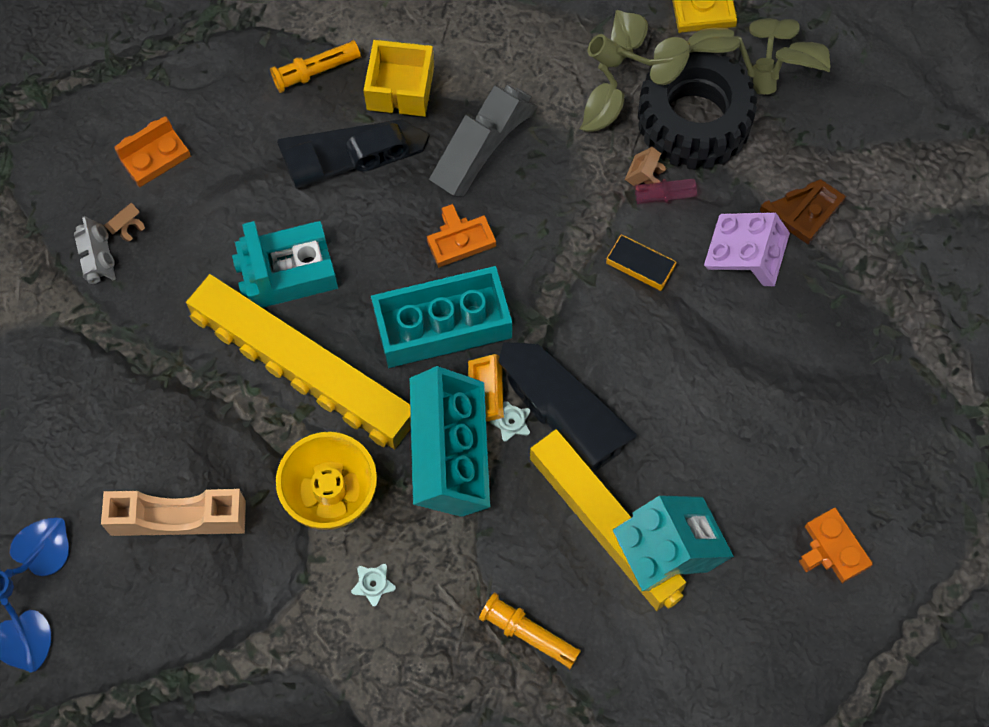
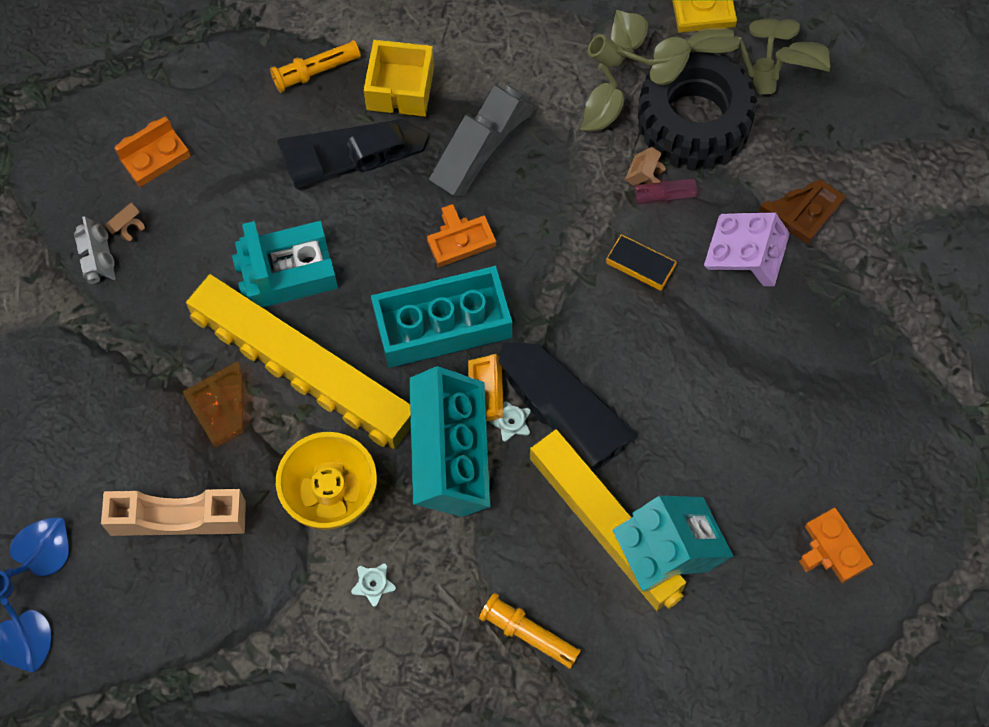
none -> clear orange wing [183,361,244,448]

